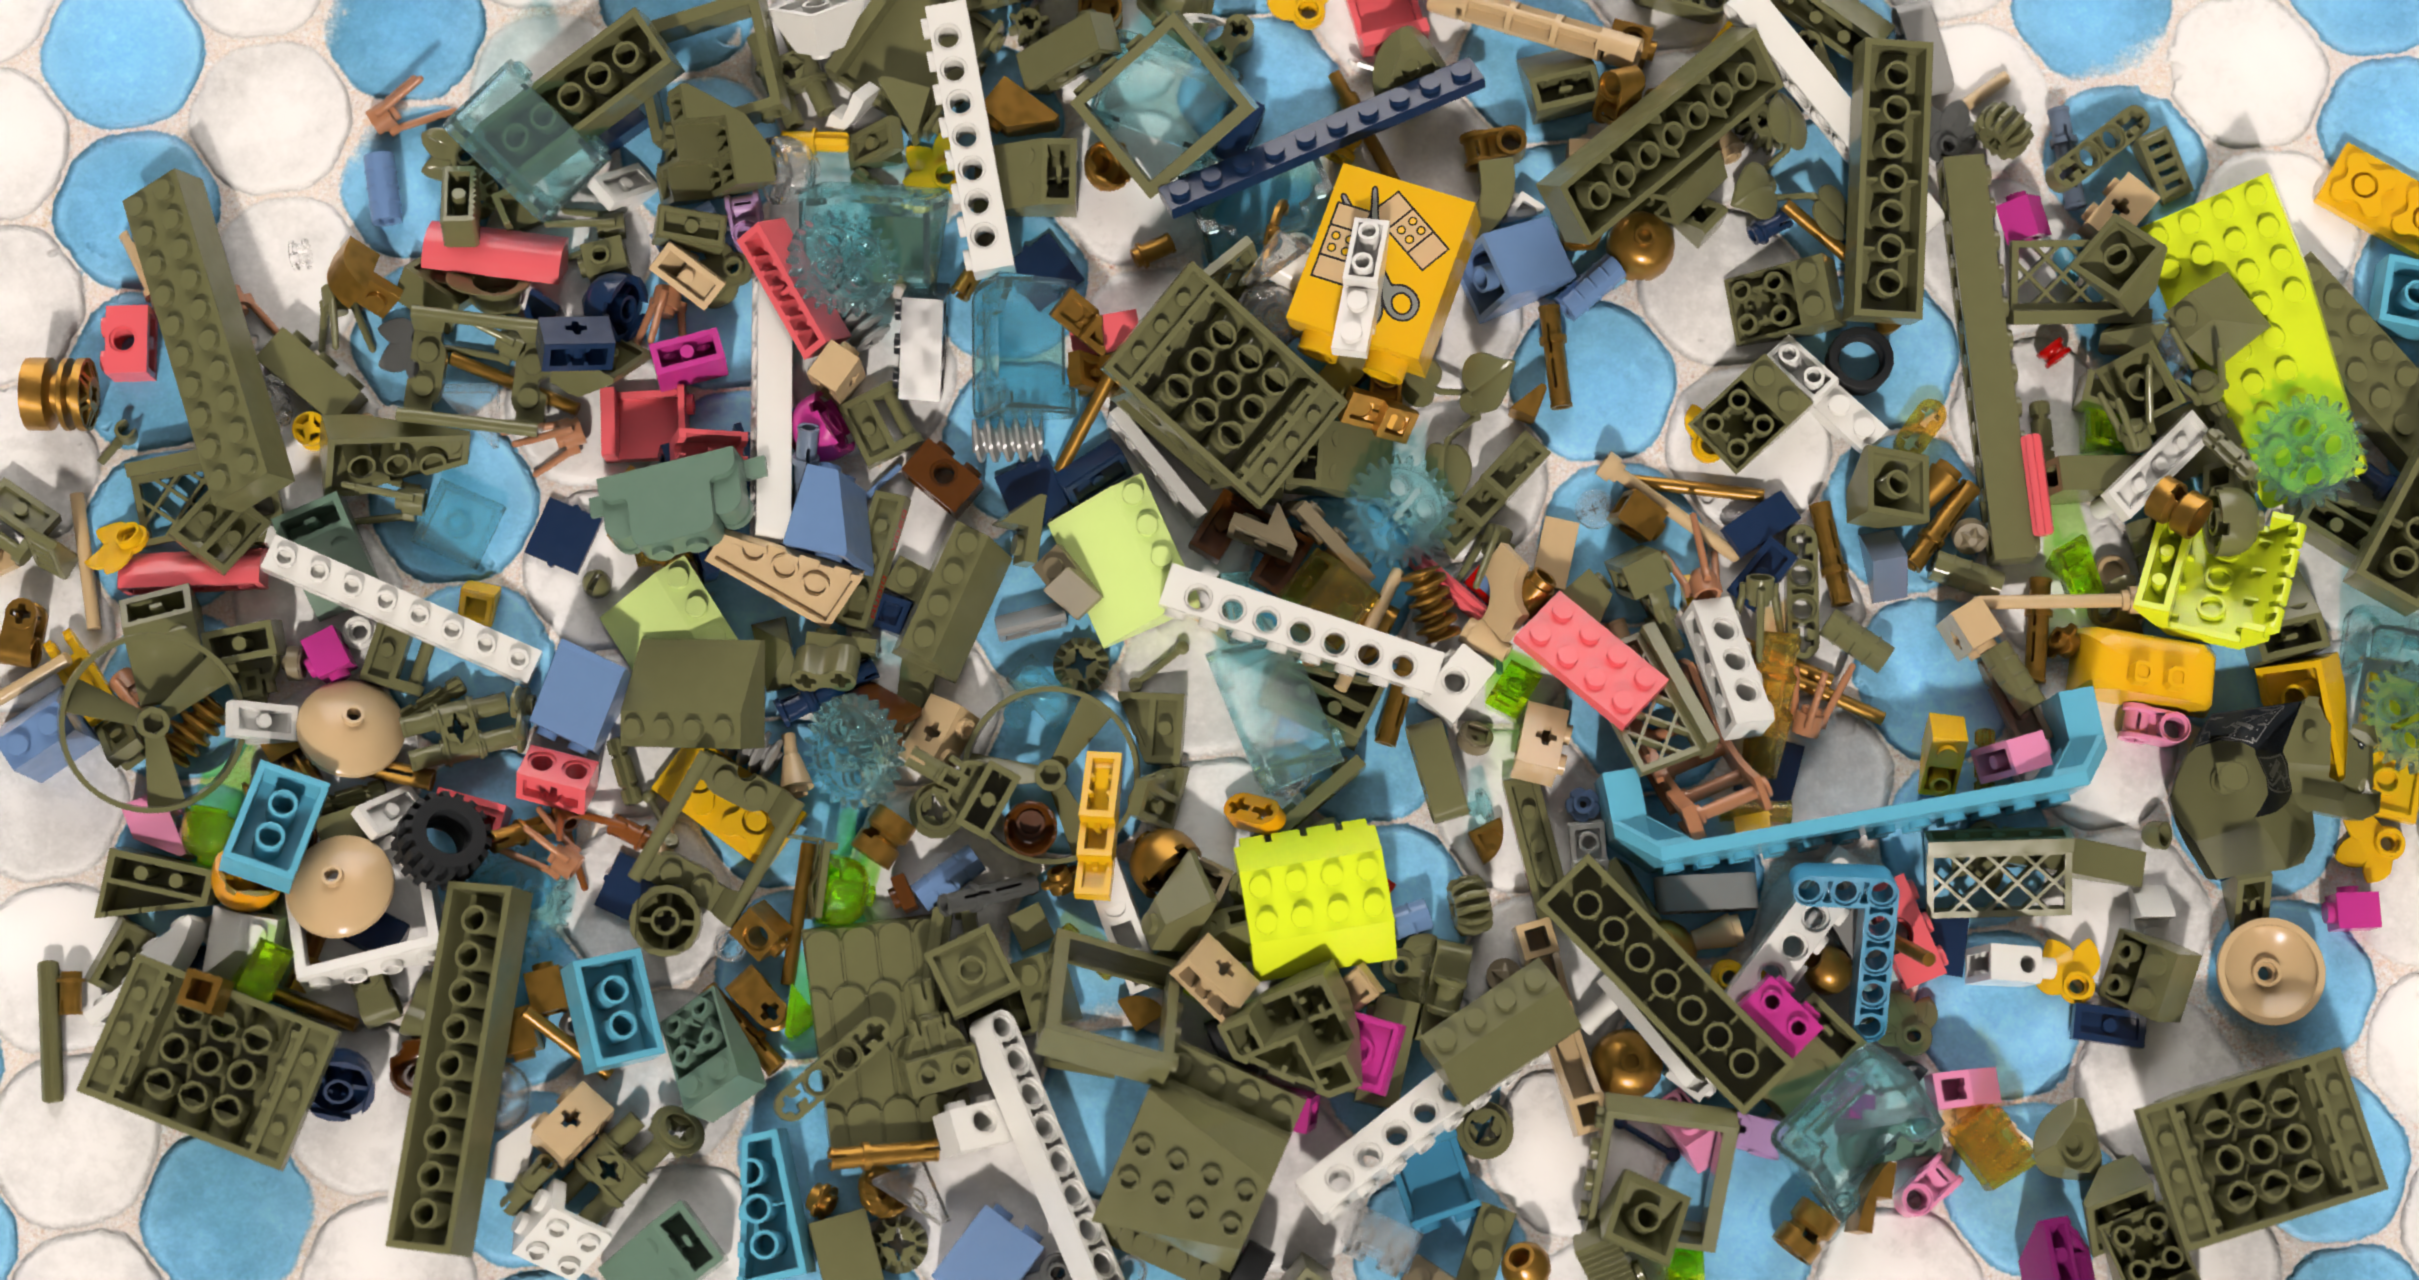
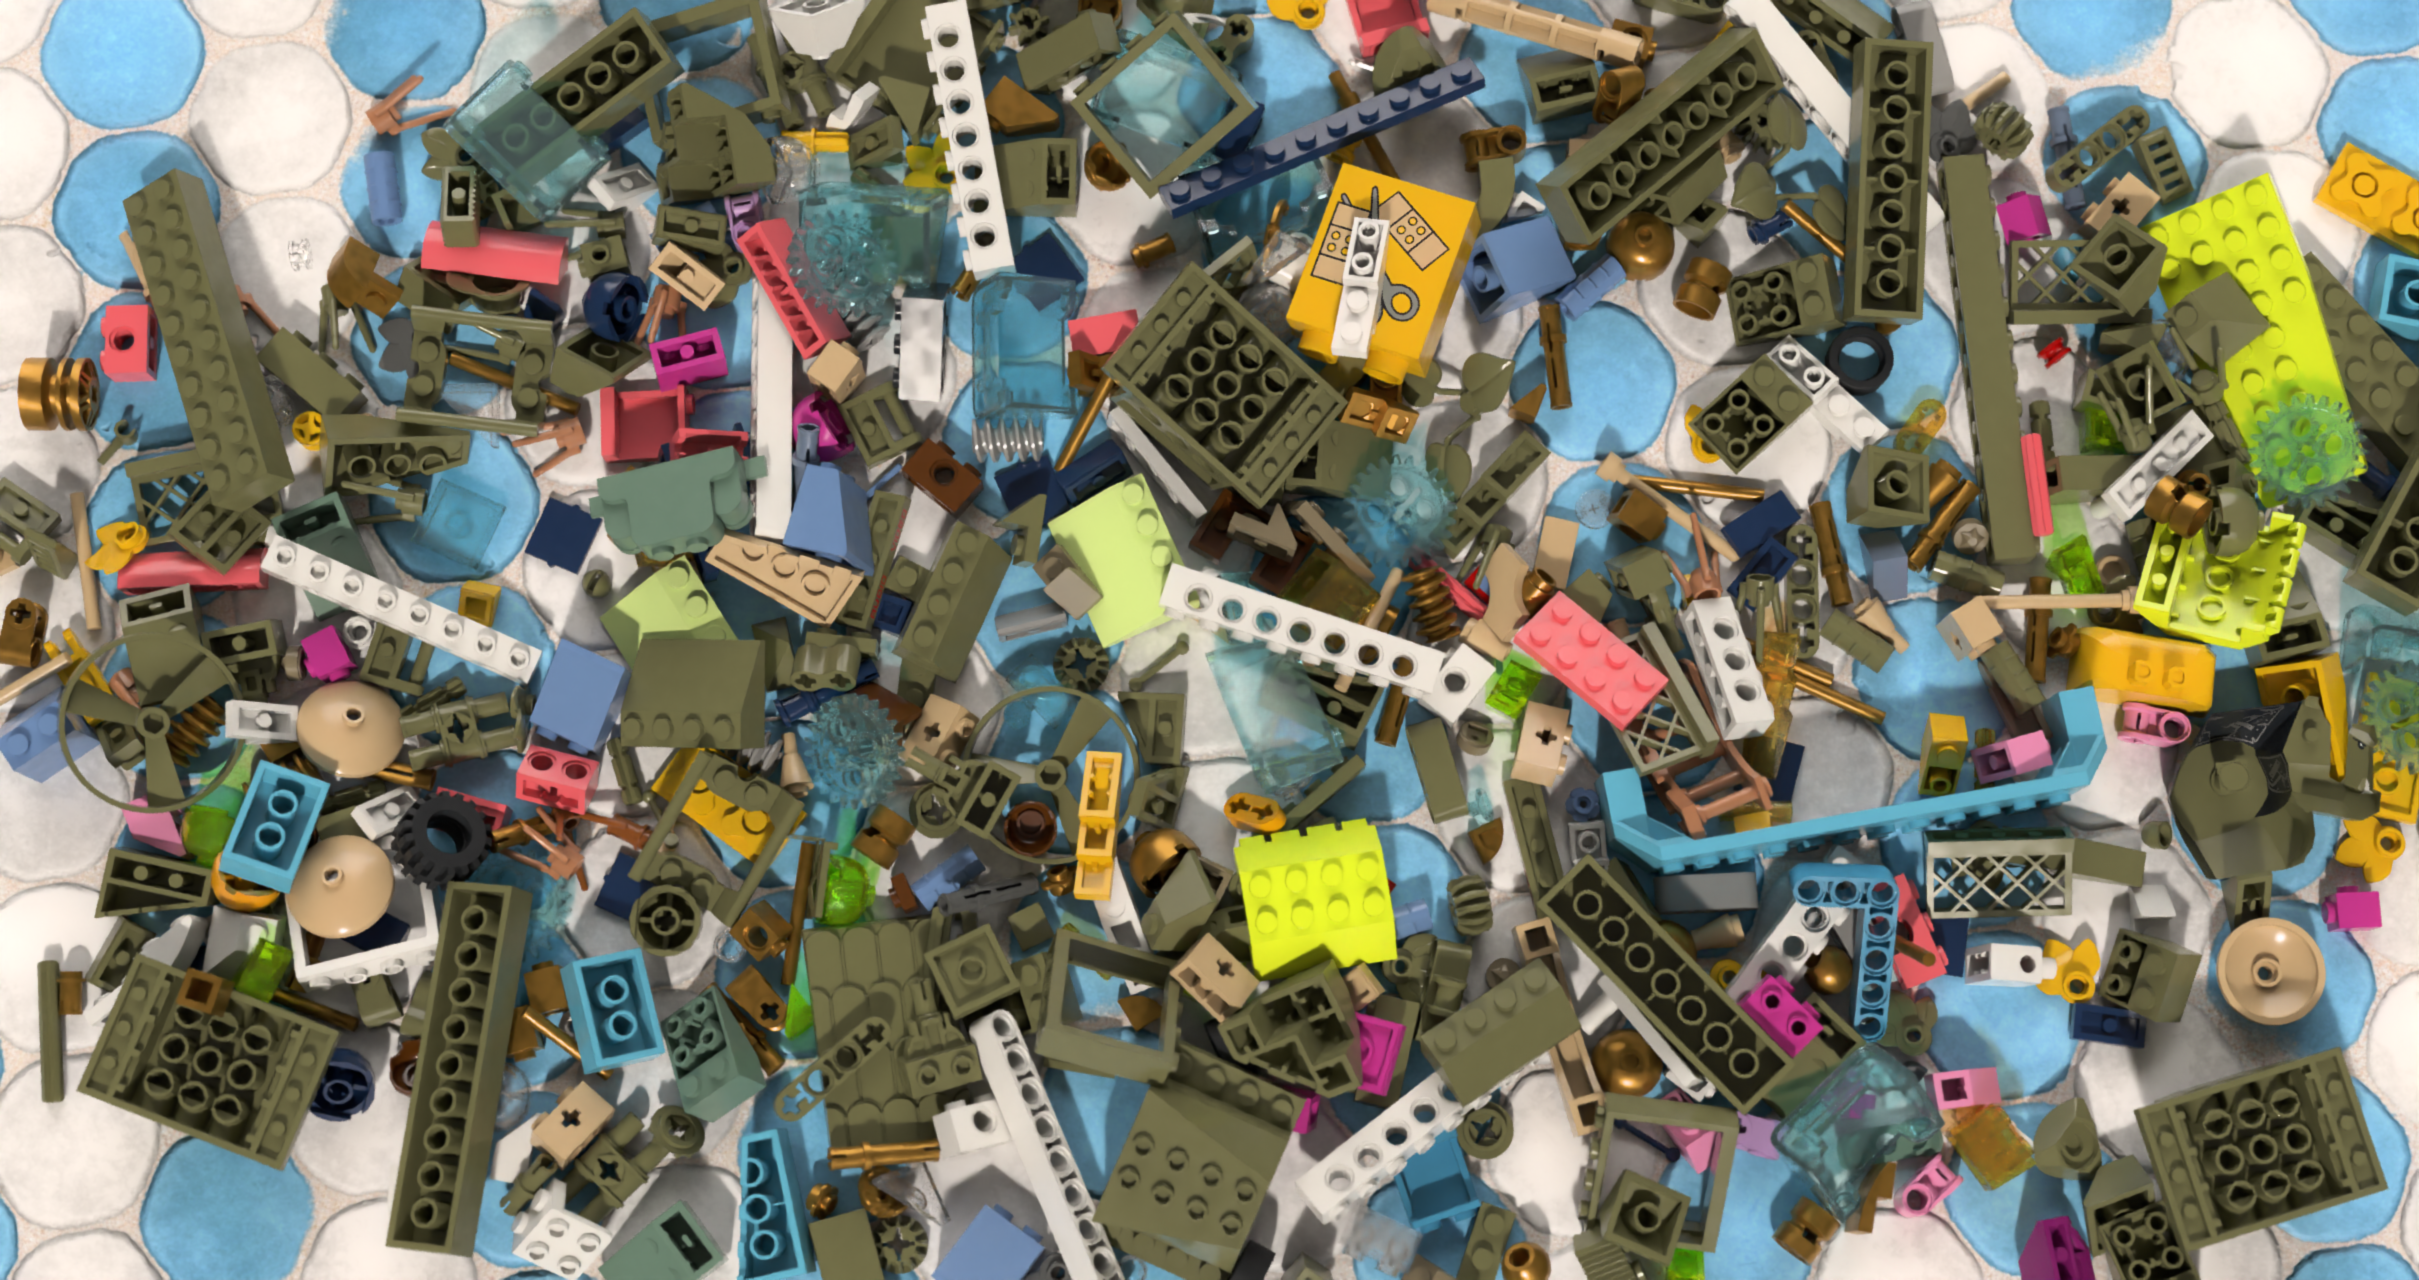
dark blue brick [535,316,616,372] -> none
pearl gold slope [1048,287,1106,357] -> none
nougat plant [1788,663,1856,739] -> none
olive axle [2202,428,2259,481] -> none
none -> pearl gold wheel [1672,257,1732,321]
none -> tan cone [1852,596,1910,654]
none -> pearl gold pin [2177,470,2211,495]

